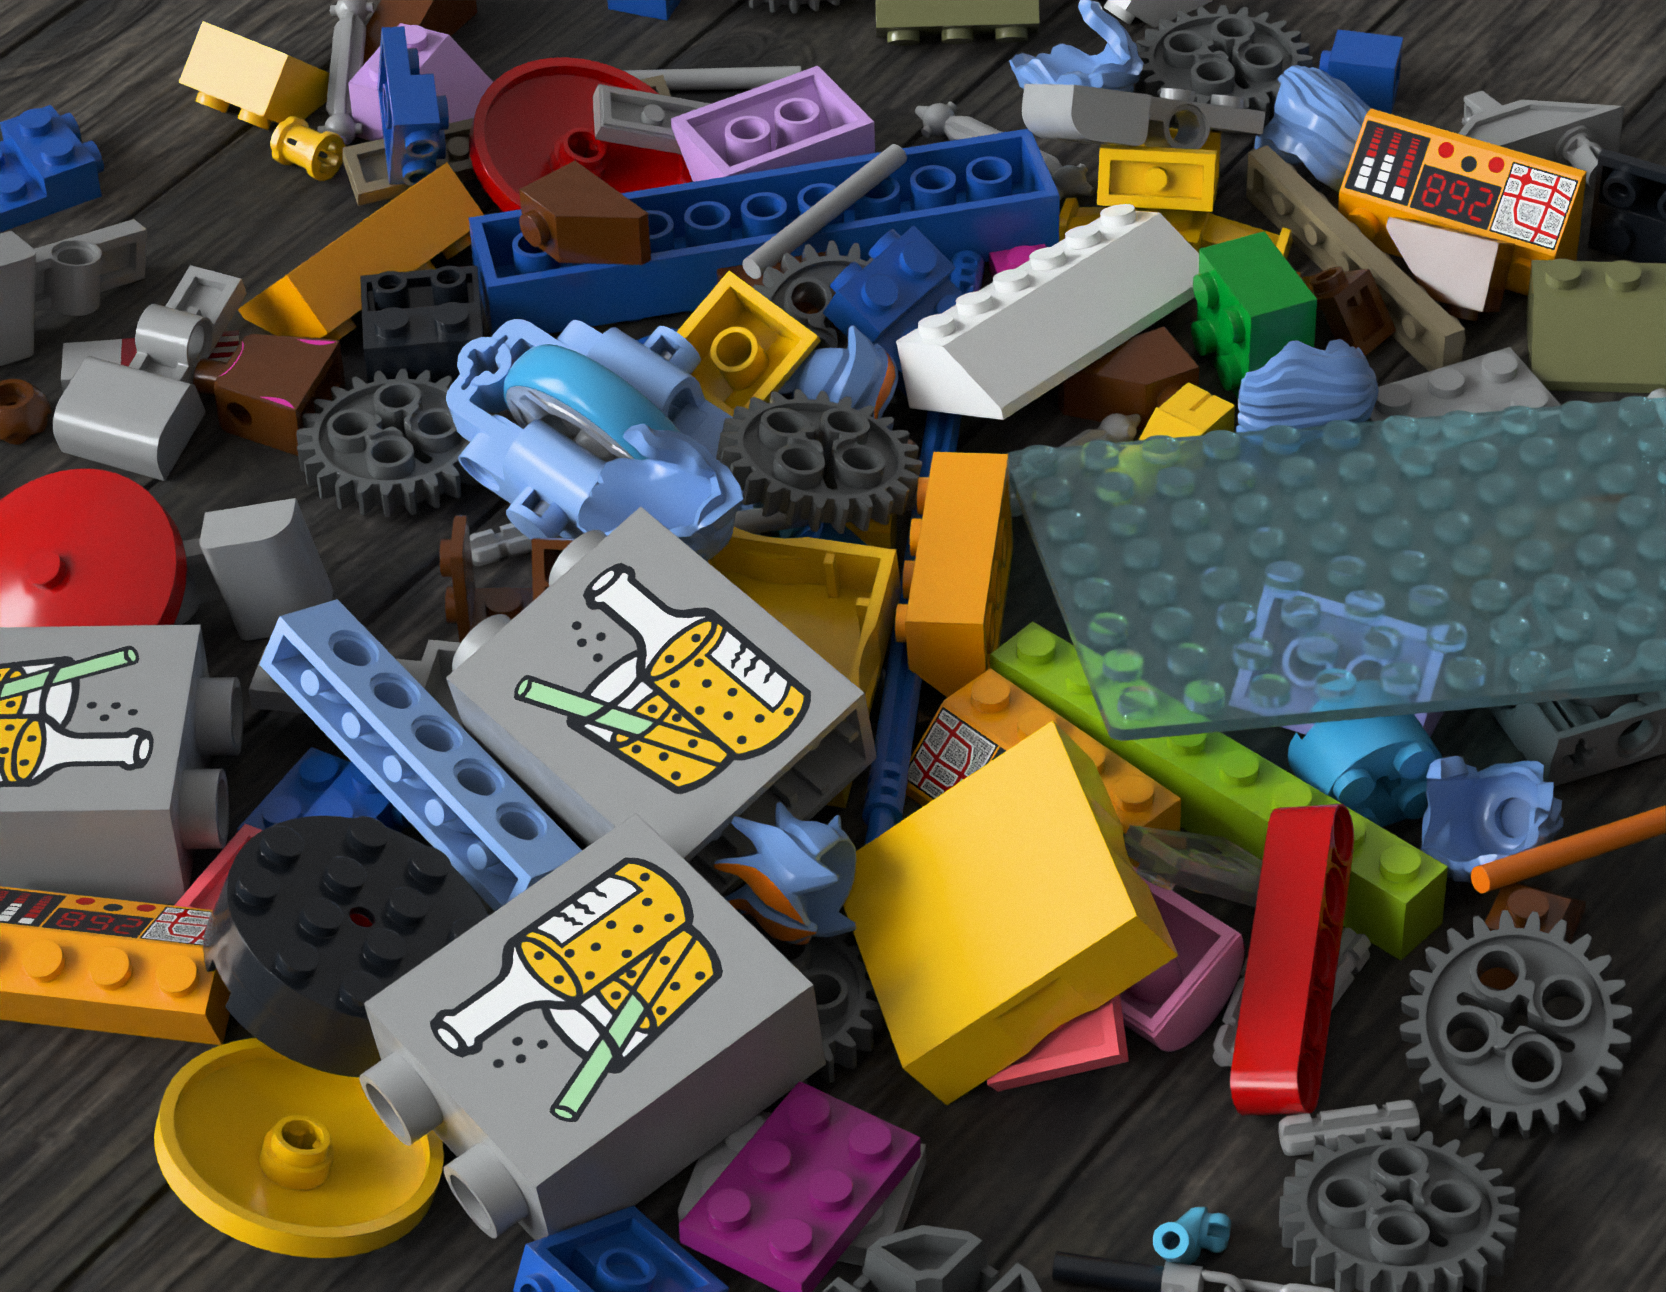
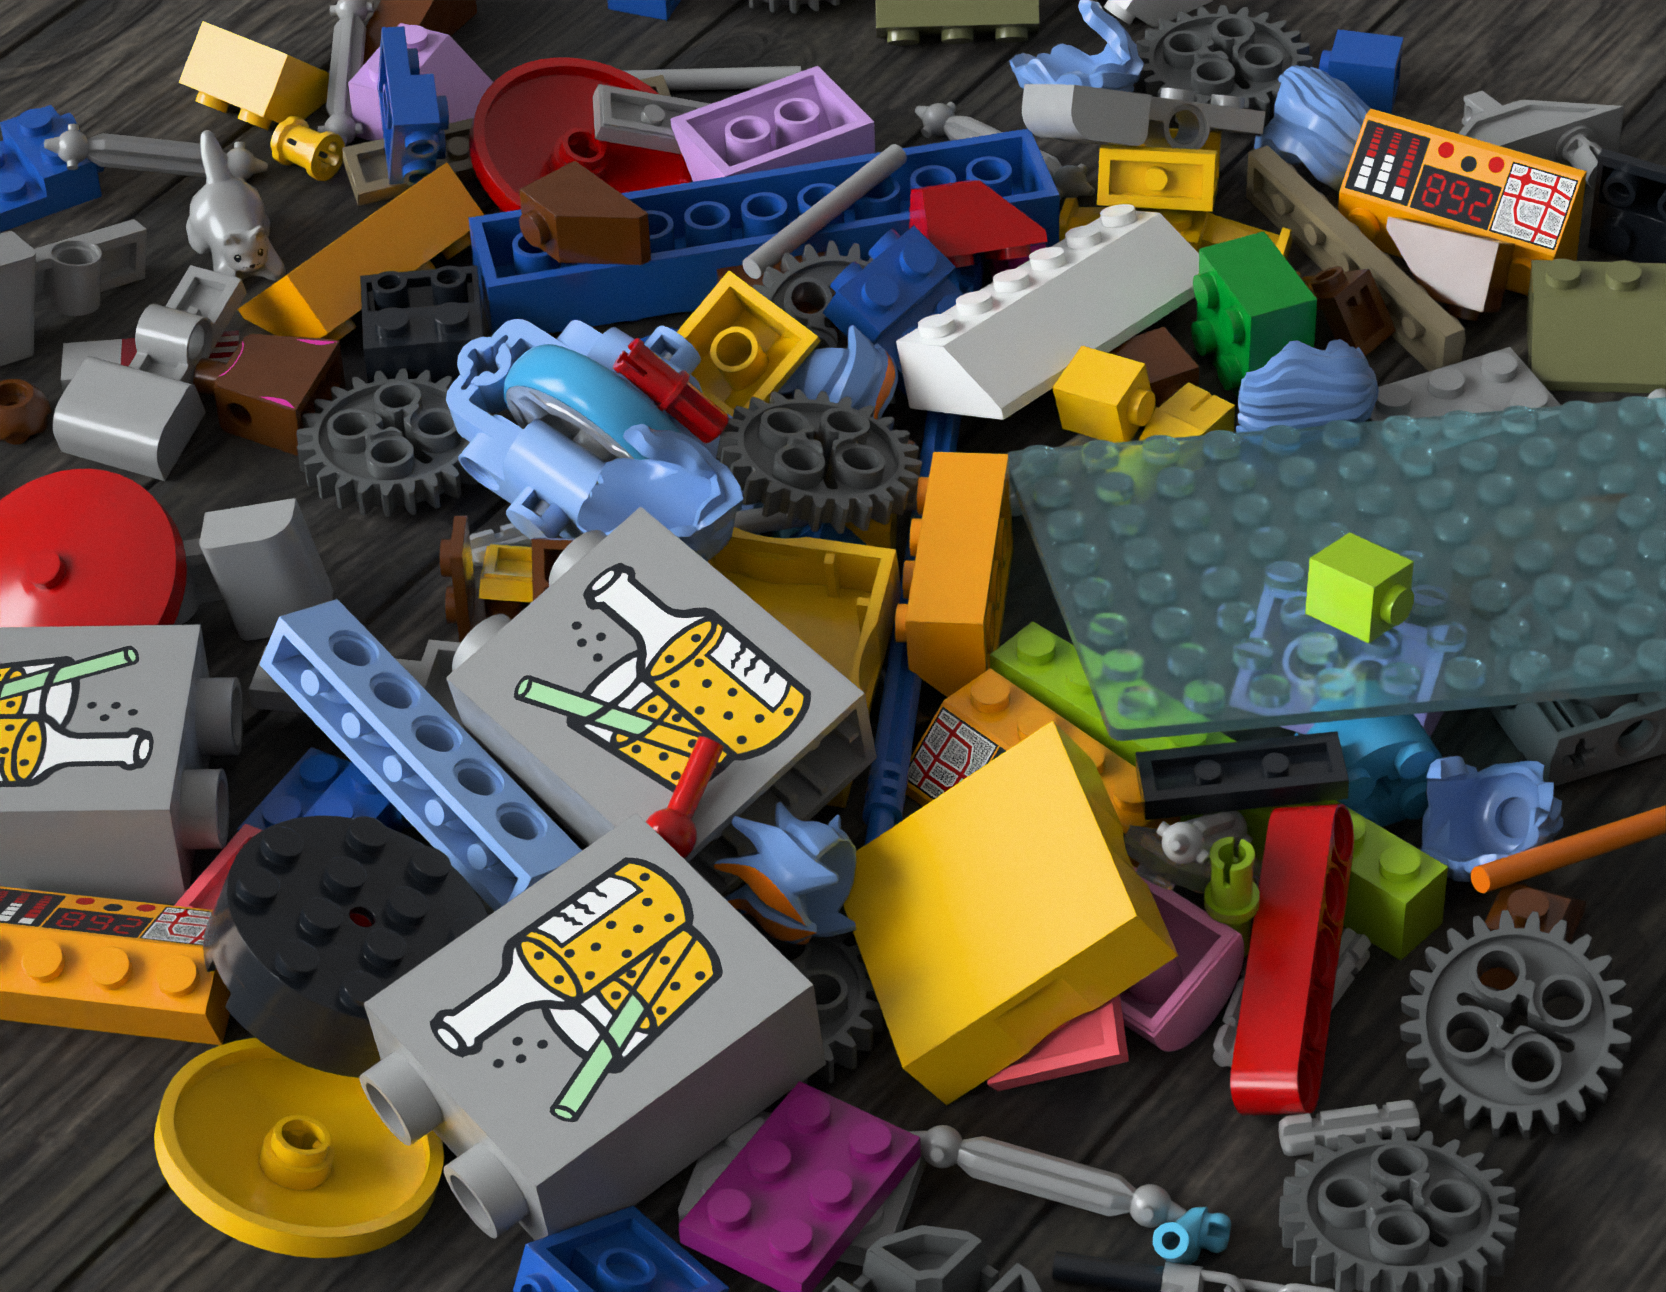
none -> light grey wheel [44,124,268,182]
none -> light grey animal [186,130,286,281]
none -> yellow tile [479,544,533,603]
none -> red axle [612,338,729,443]
none -> red bar [645,736,724,858]
none -> red slope [909,180,1048,268]
none -> light grey wheel [910,1125,1187,1228]
none -> yellow brick [1052,346,1155,447]
none -> black plate [1136,731,1349,820]
none -> light grey wheel [1156,811,1253,865]
none -> lime pin [1204,837,1260,957]
none -> lime brick [1305,532,1414,643]

